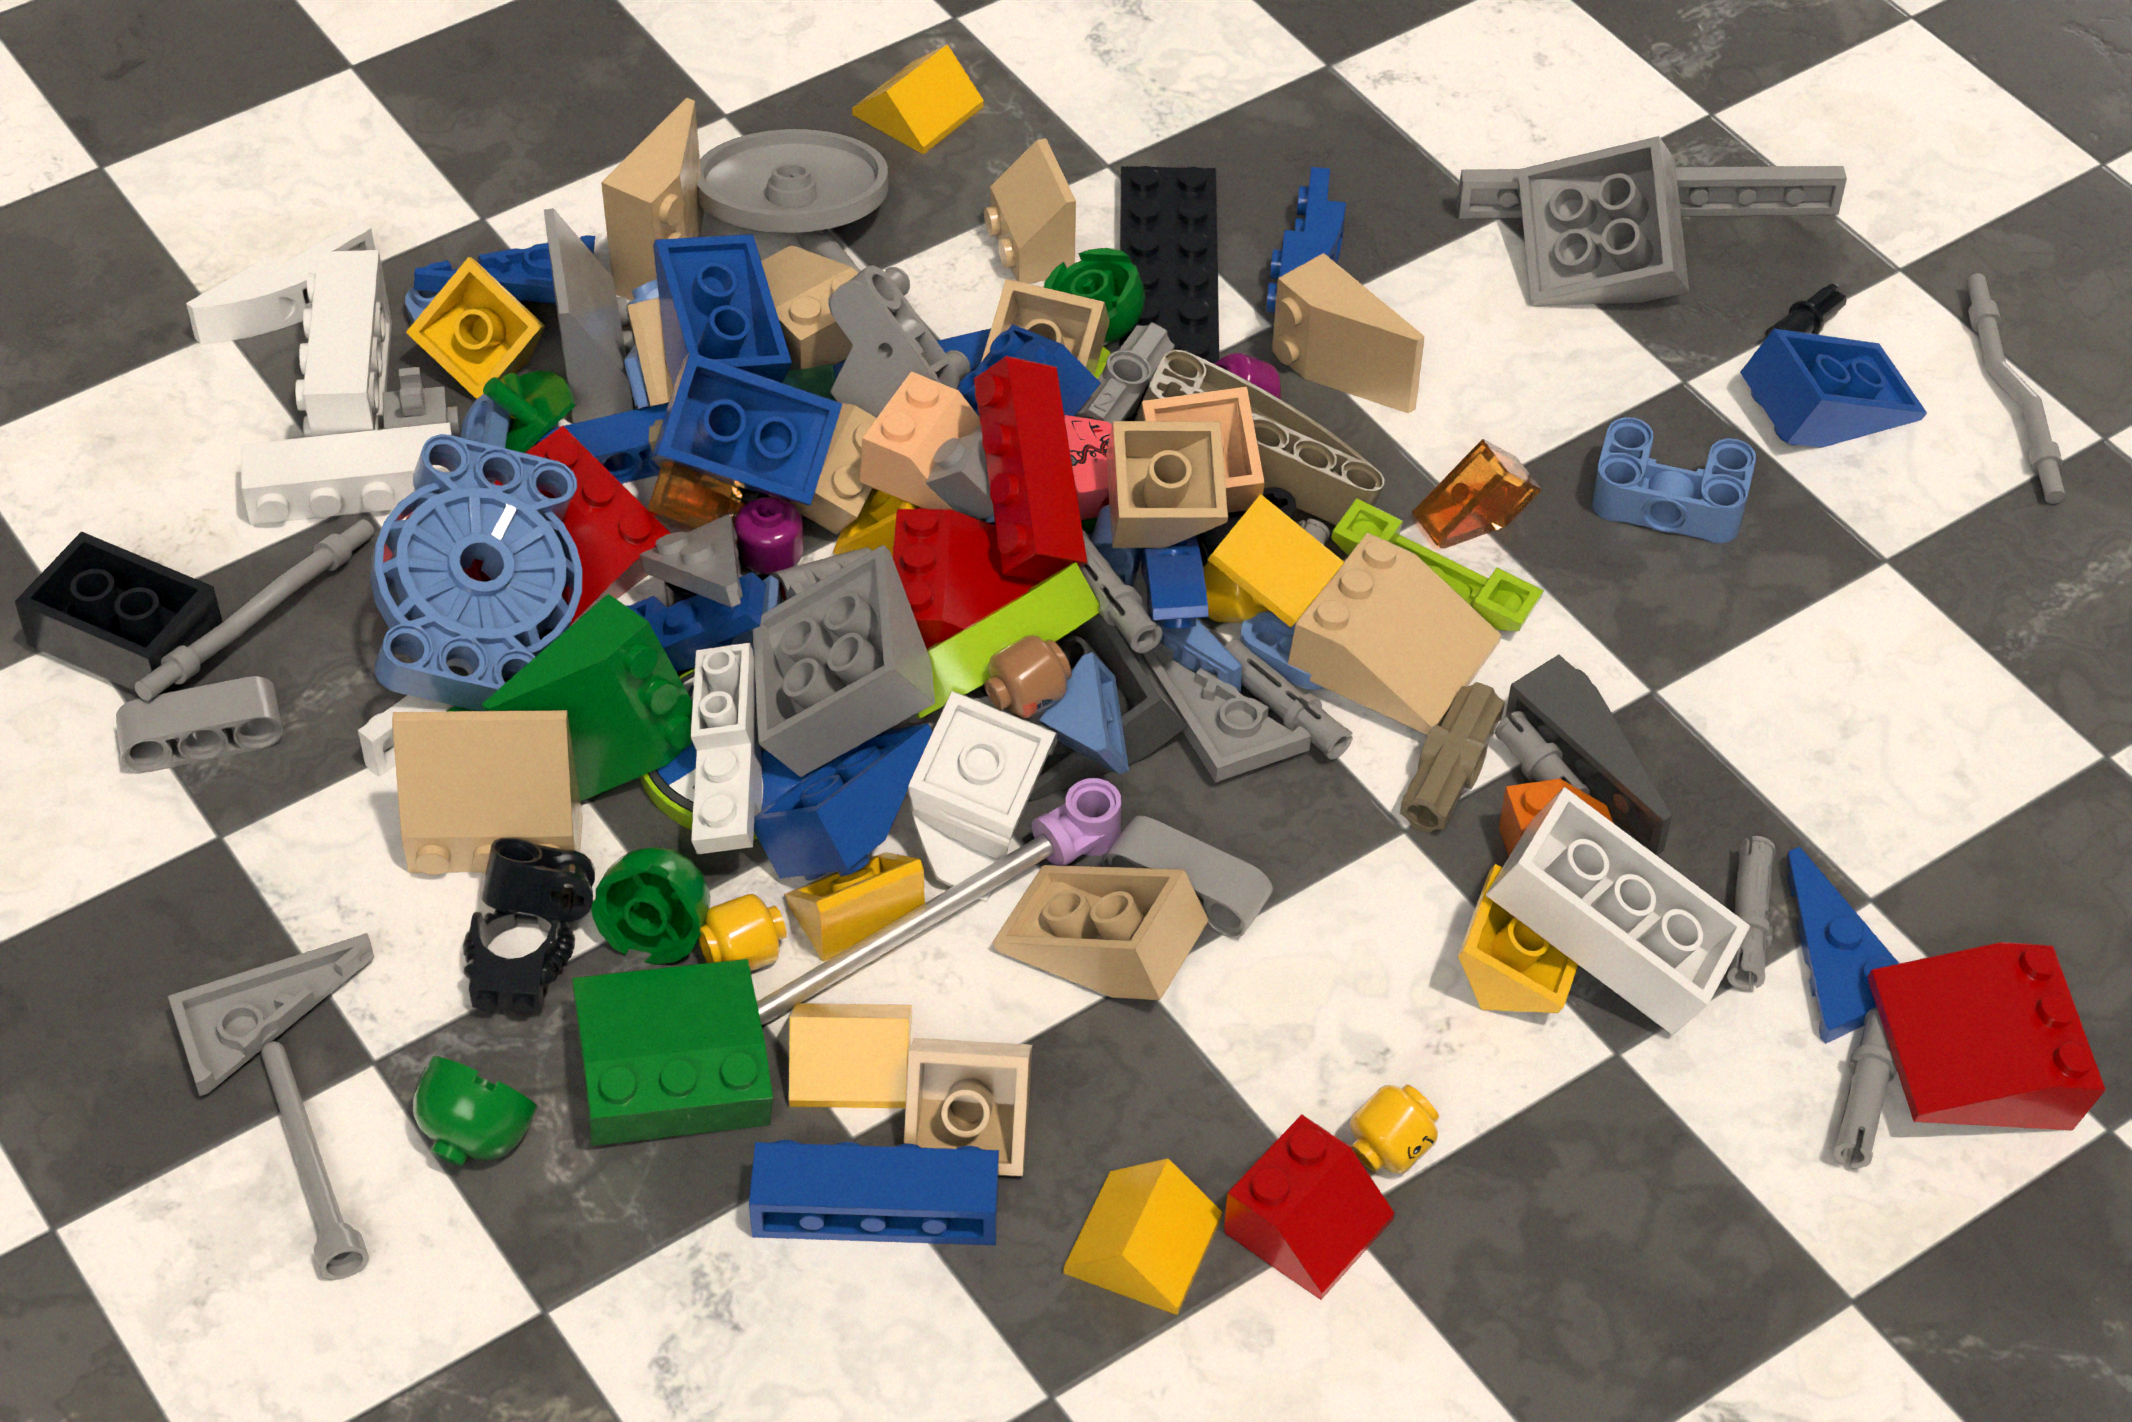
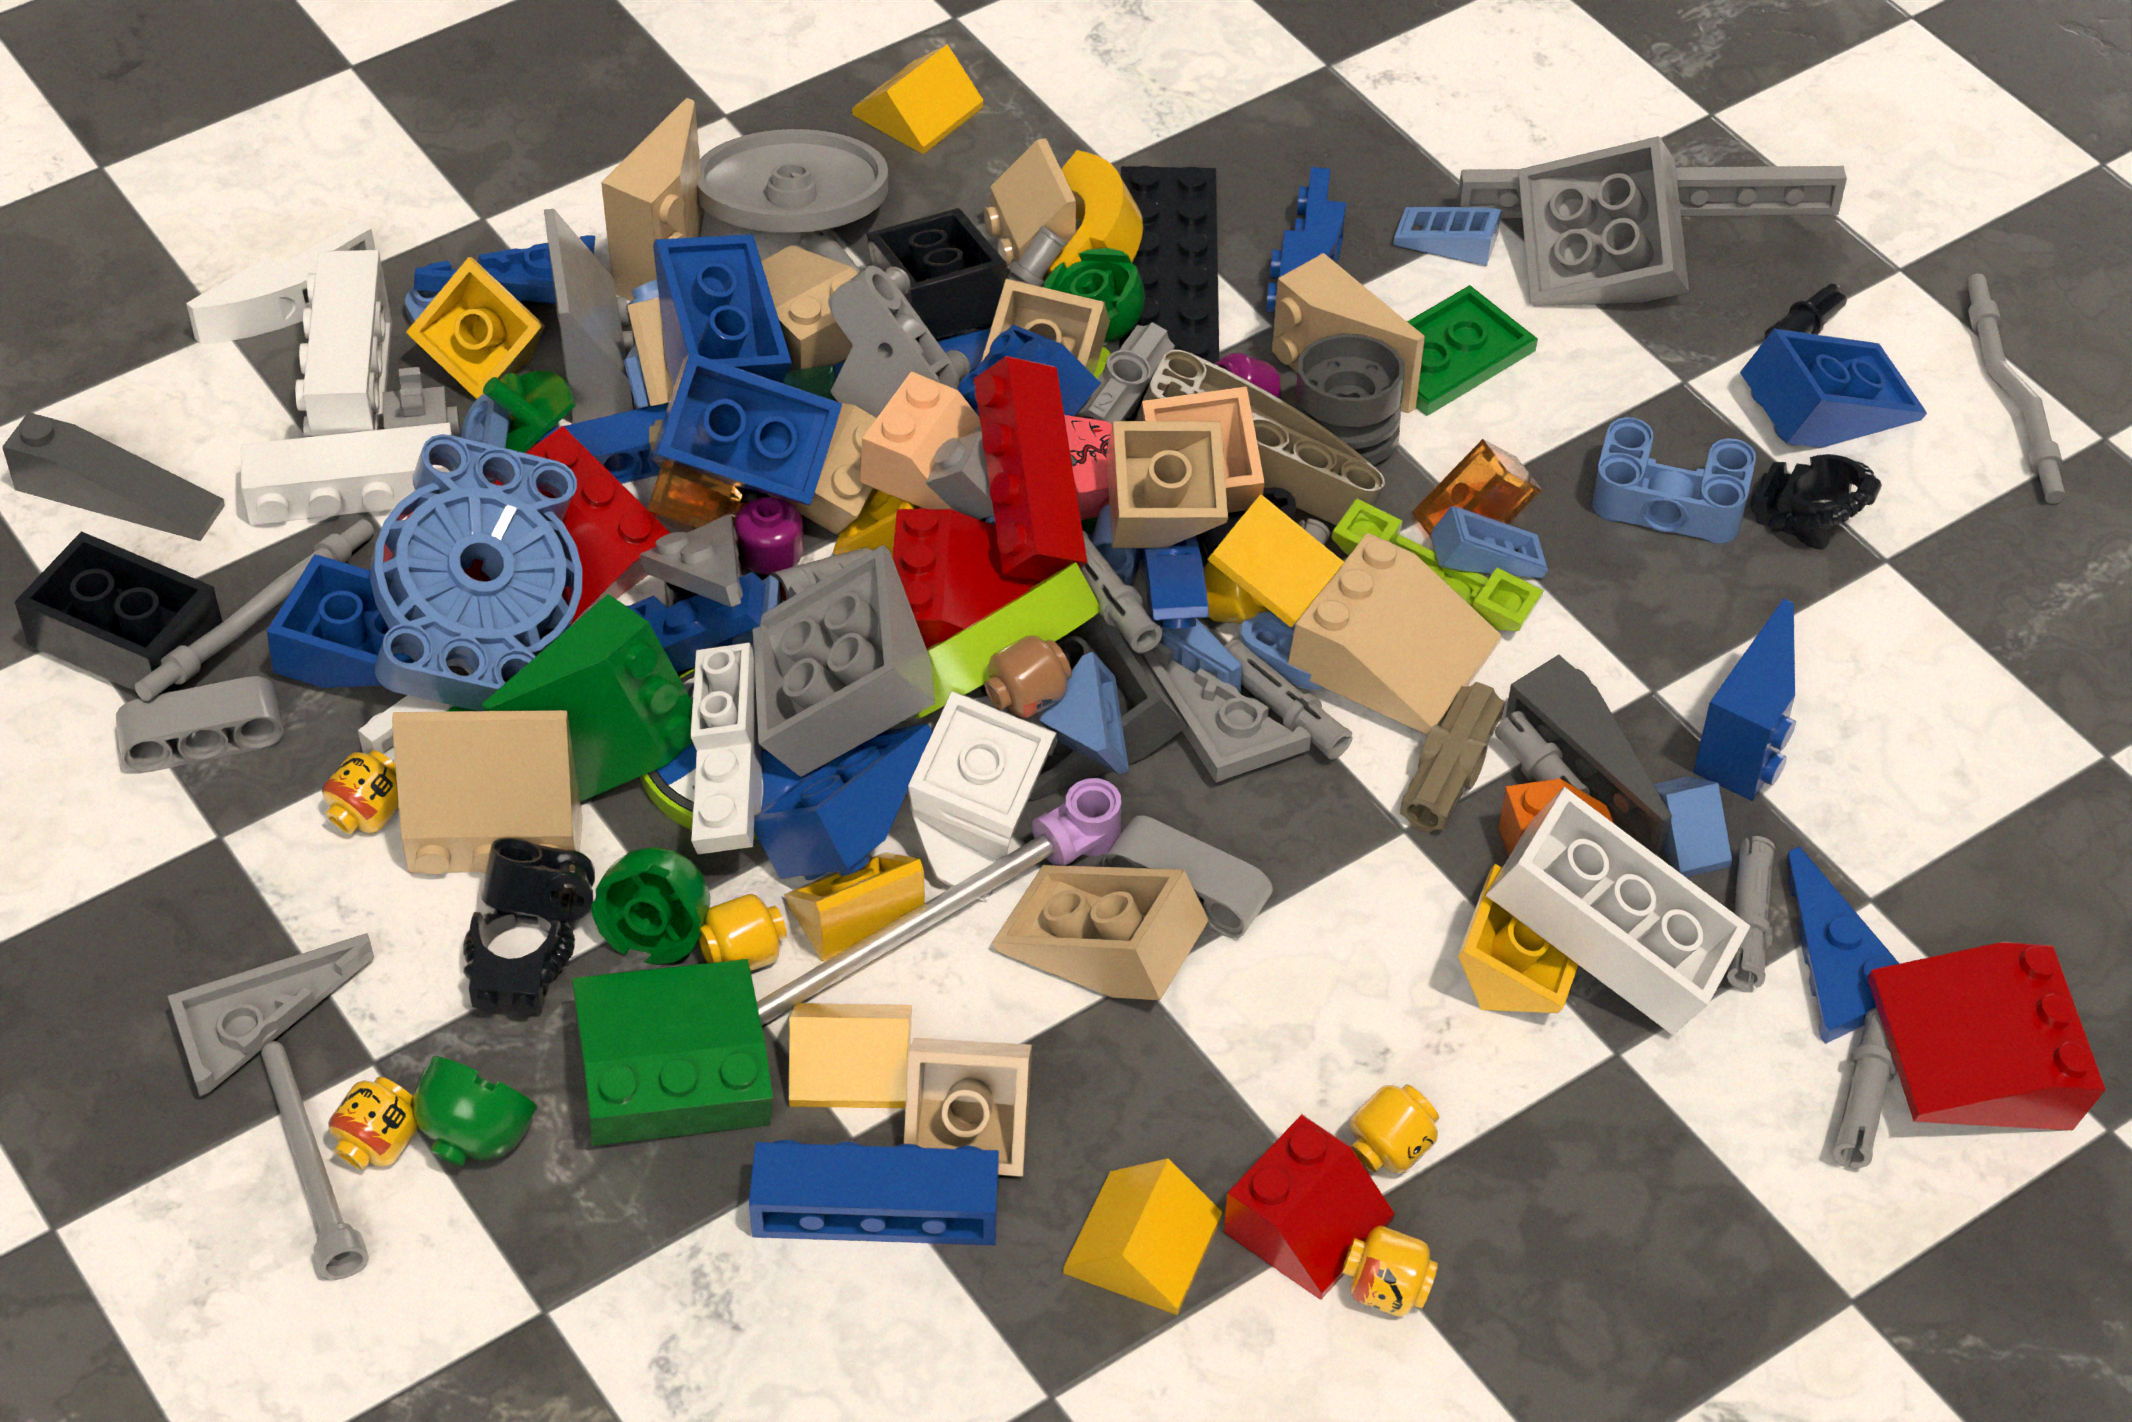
none -> dark grey slope [2,412,225,541]
none -> blue slope [267,554,414,688]
none -> yellow head [322,750,399,834]
none -> yellow head [328,1076,419,1170]
none -> black brick [867,208,1009,341]
none -> light grey pin [1008,225,1068,287]
none -> yellow arch [1048,150,1143,274]
none -> dark grey wheel [1296,334,1404,465]
none -> yellow head [1341,1226,1438,1317]
none -> medium blue slope [1393,207,1501,266]
none -> green tile [1407,285,1538,416]
none -> medium blue slope [1431,506,1548,578]
none -> medium blue slope [1654,776,1732,877]
none -> blue slope [1693,598,1796,801]
none -> black piece [1751,454,1882,549]

